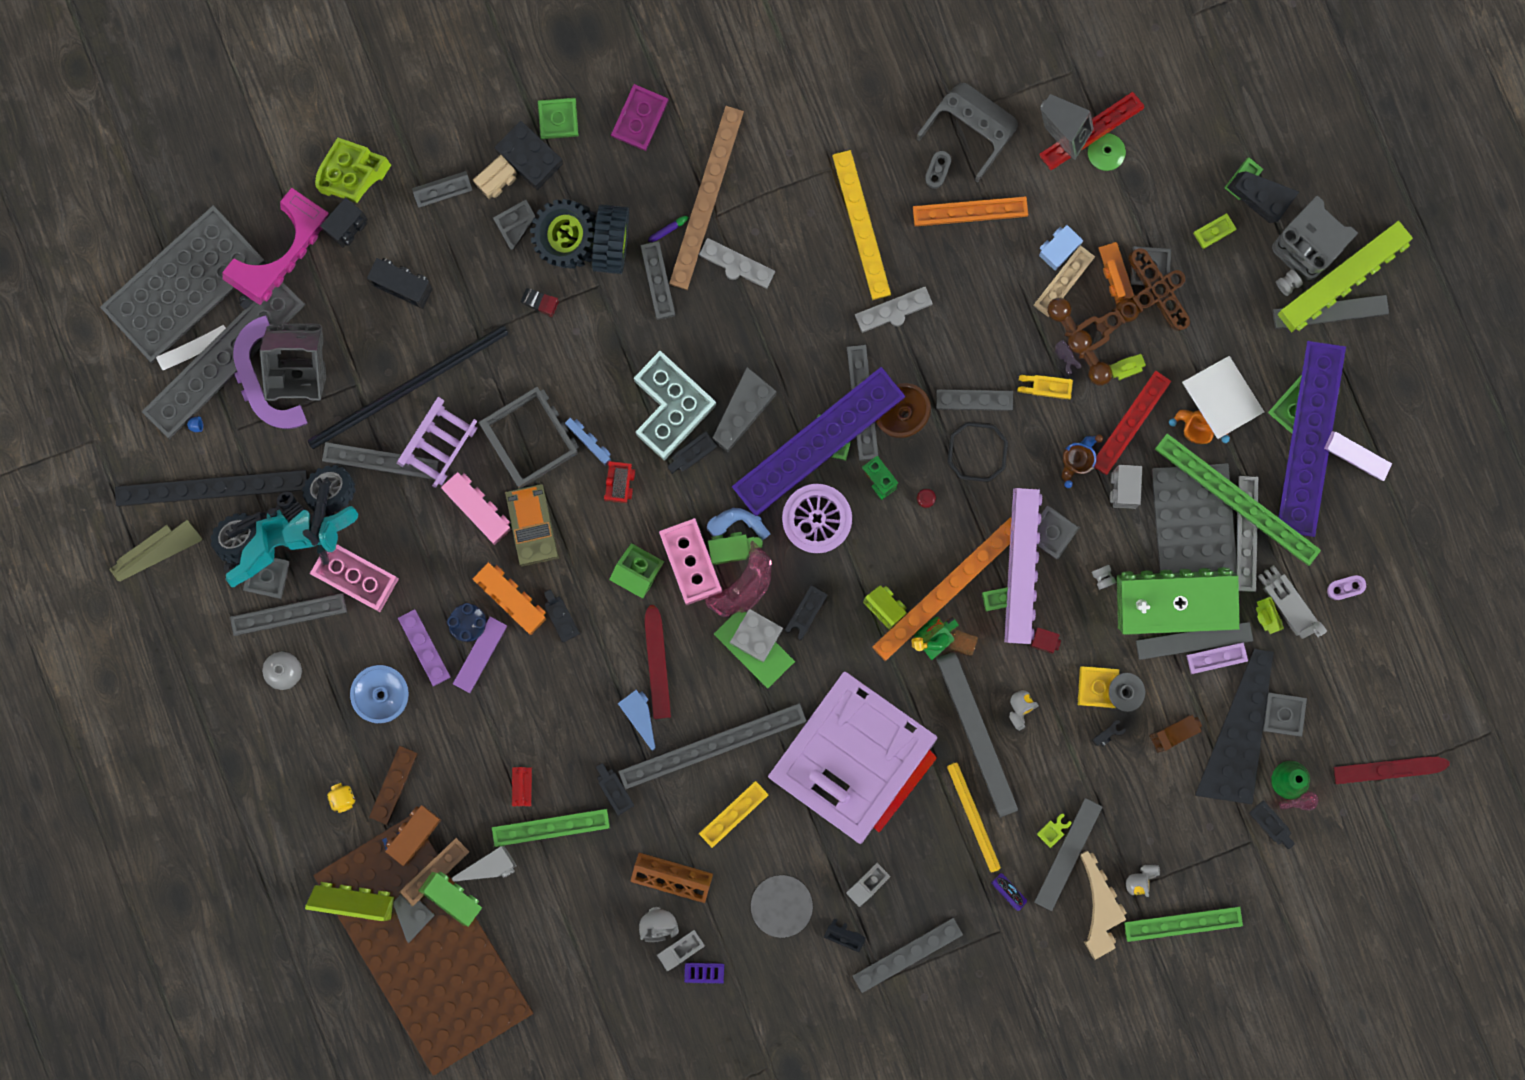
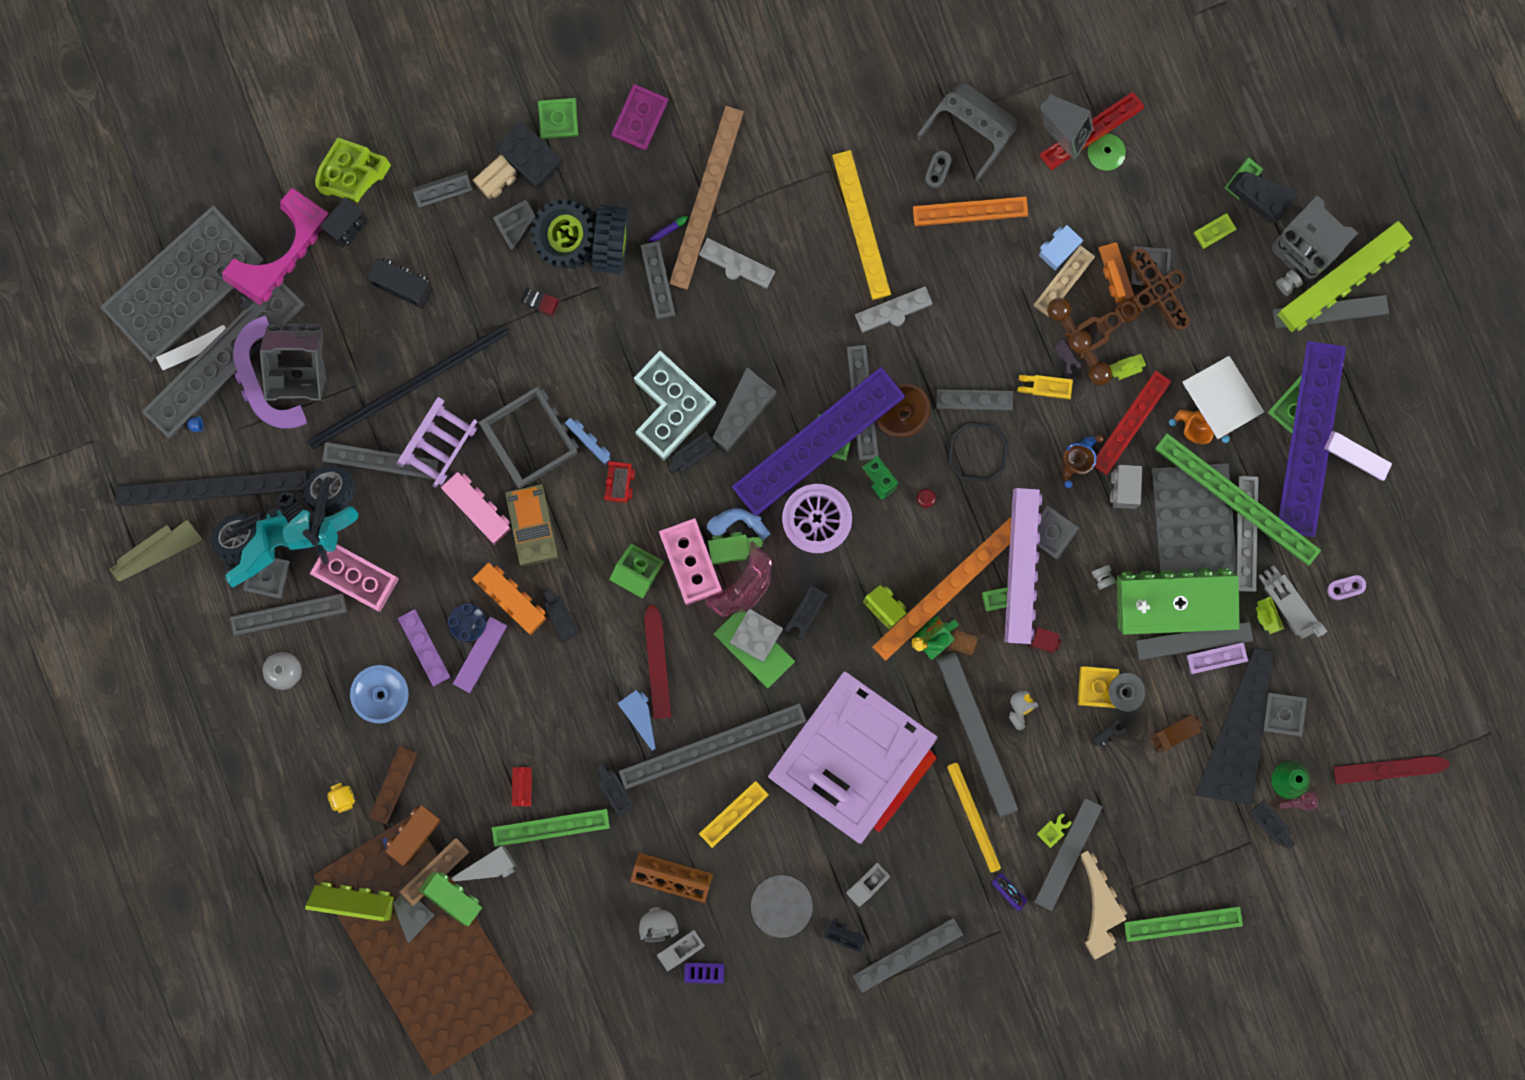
light grey piece [1126,865,1160,897] -> none

